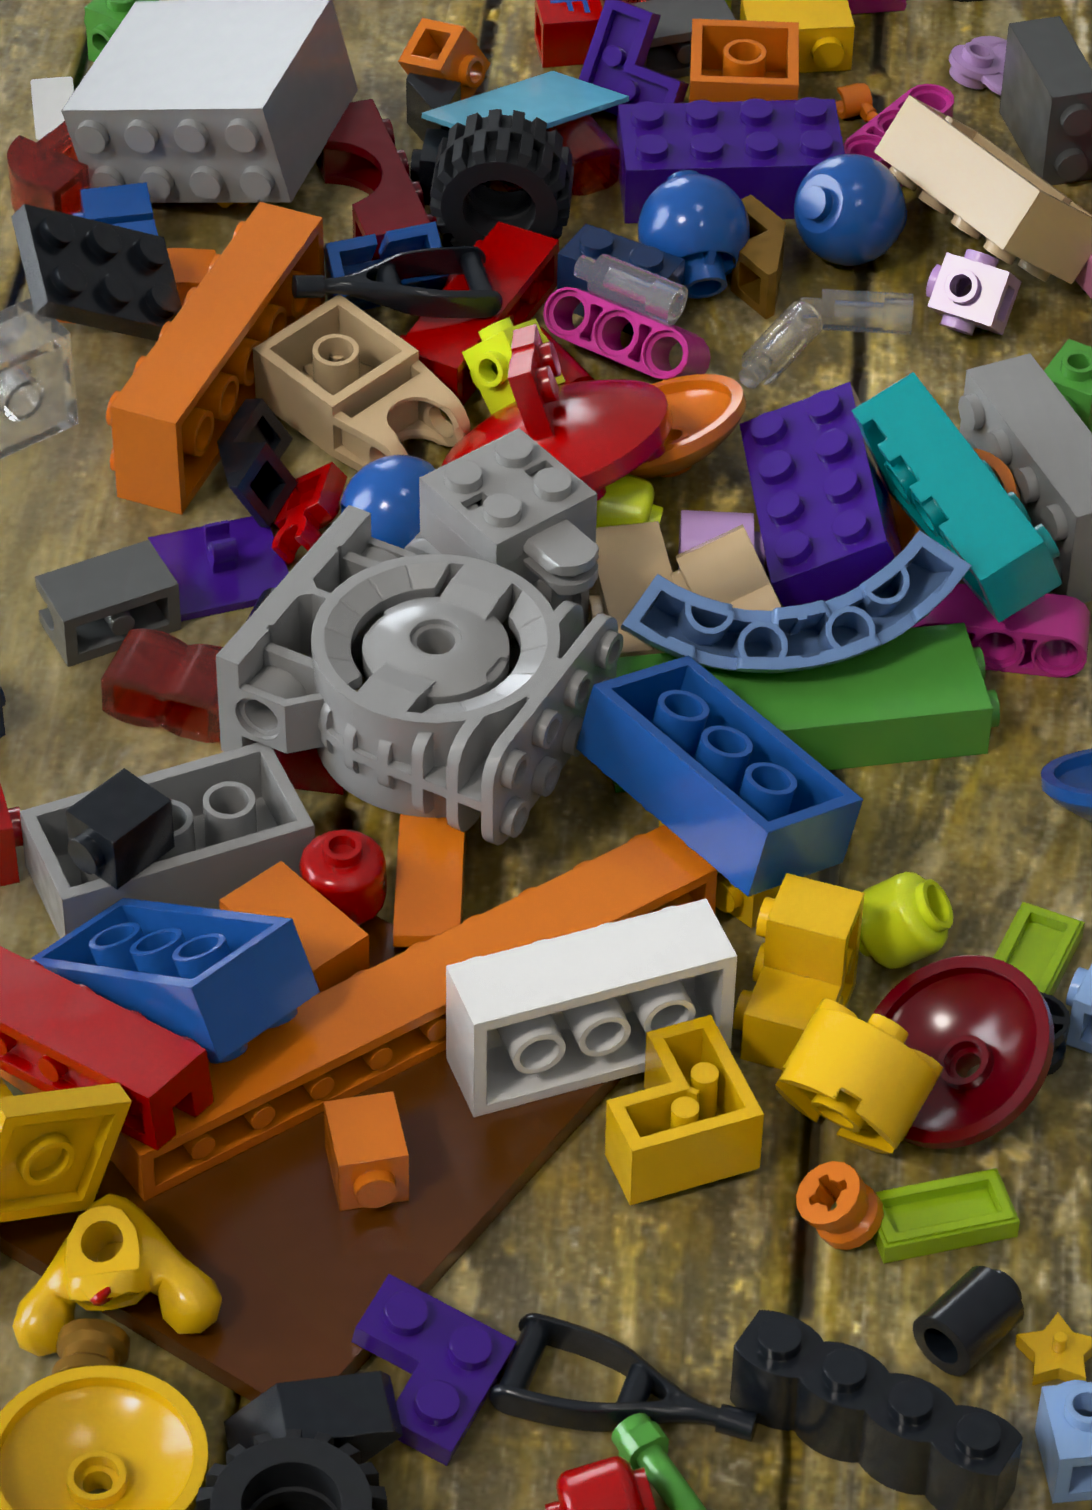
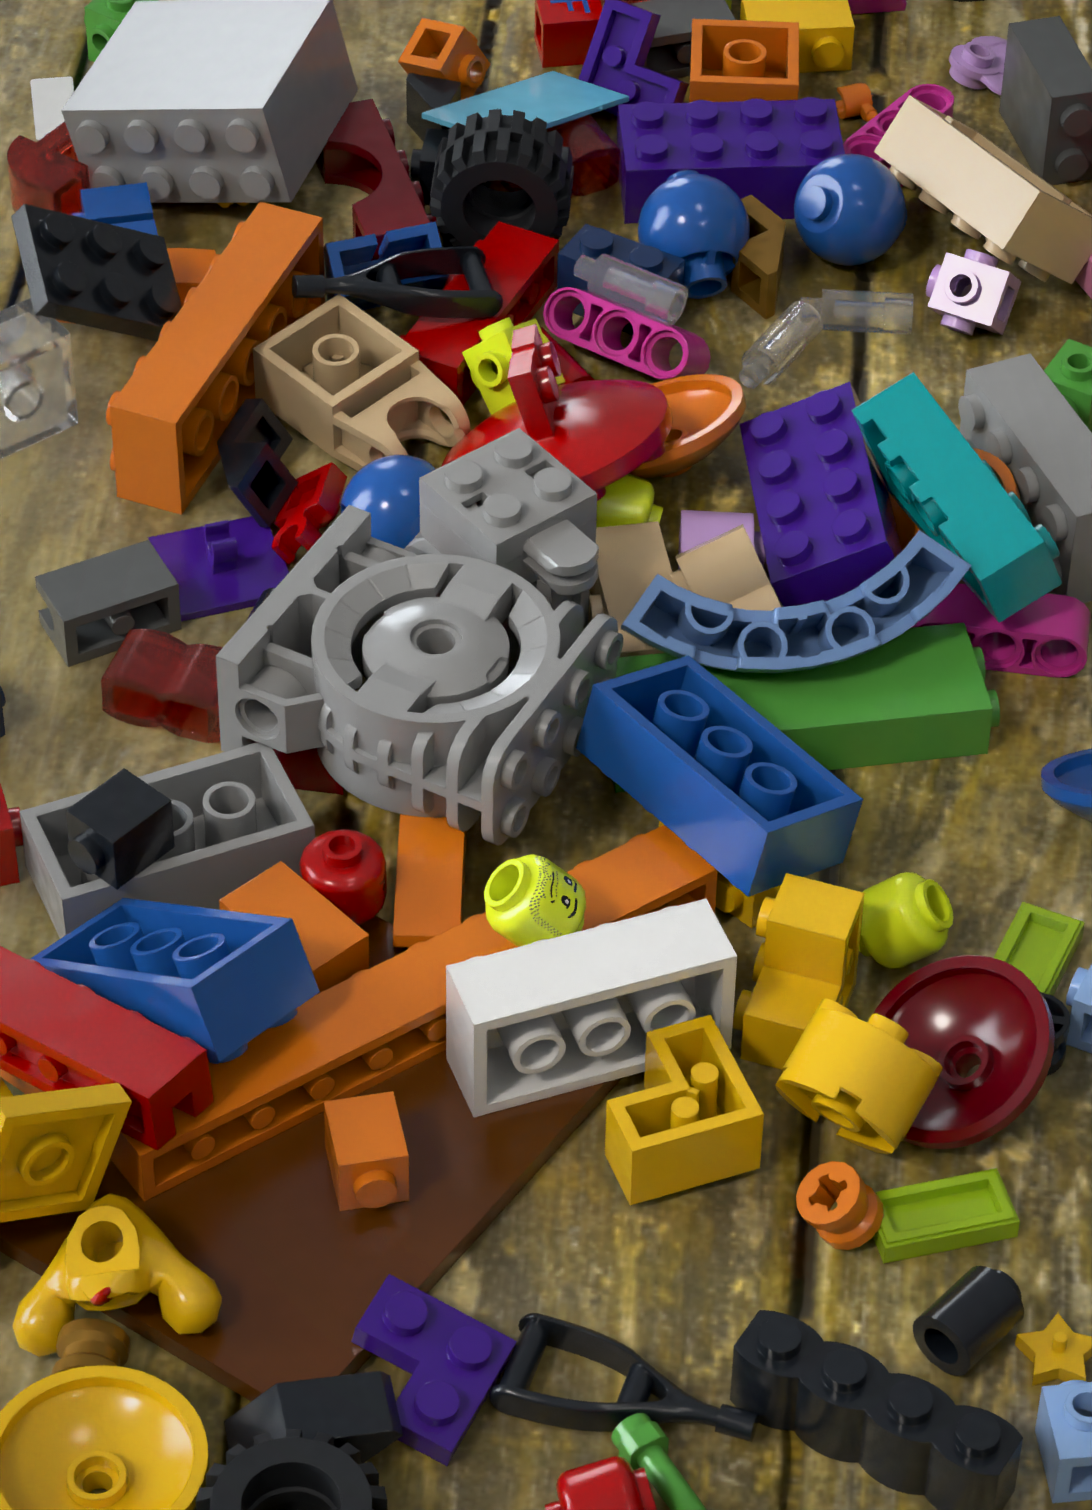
none -> neon yellow head [484,854,586,947]

